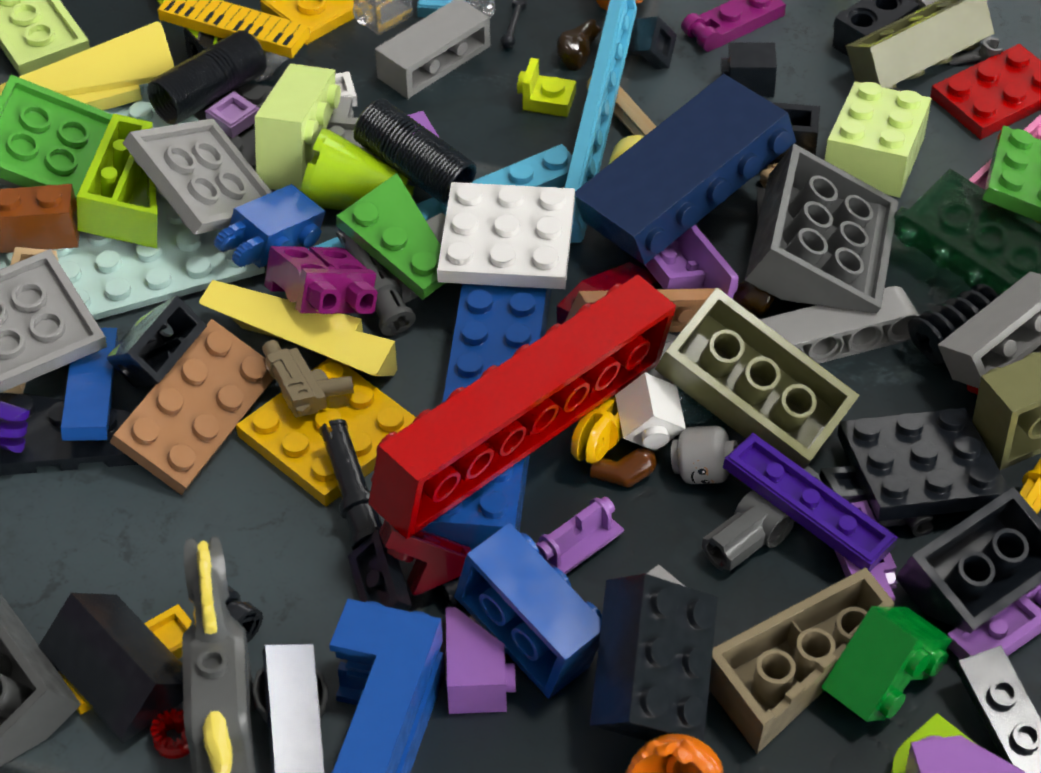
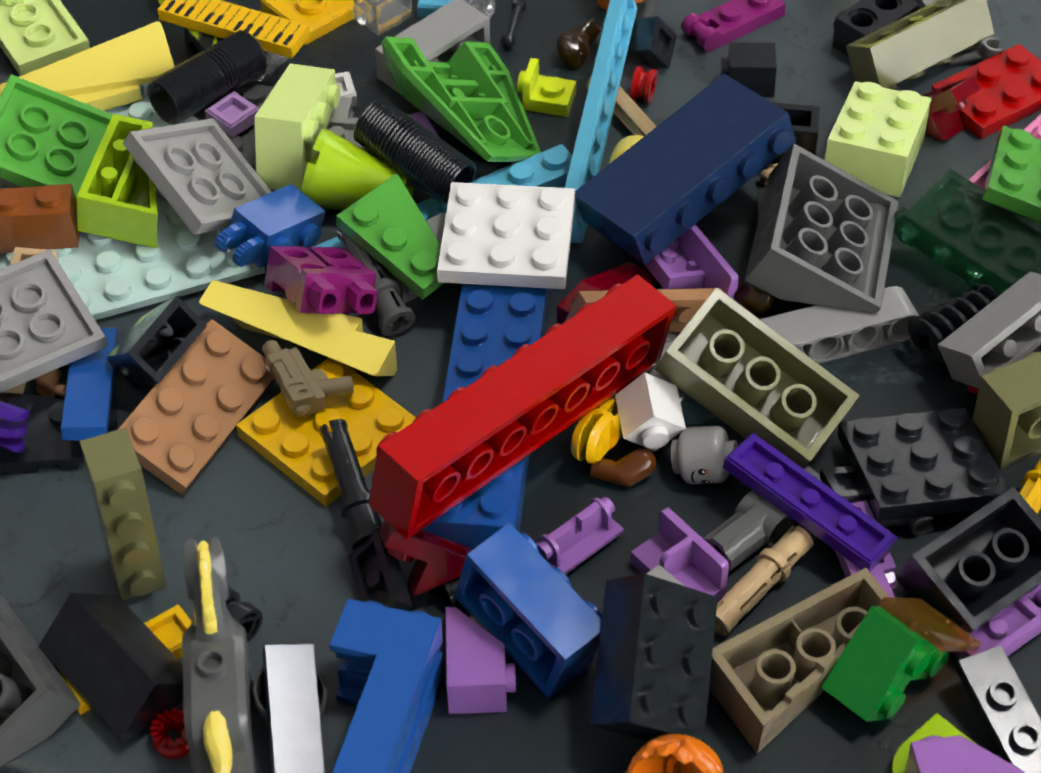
none -> medium nougat hand [35,369,66,398]
none -> olive brick [79,428,167,600]
none -> bright green wedge [381,37,541,162]
none -> red bush [630,66,658,103]
none -> medium lavender panel [630,507,729,602]
none -> tan pin [714,525,814,636]
none -> clear orange piece [879,597,981,651]
none -> dark red slope [921,75,980,141]

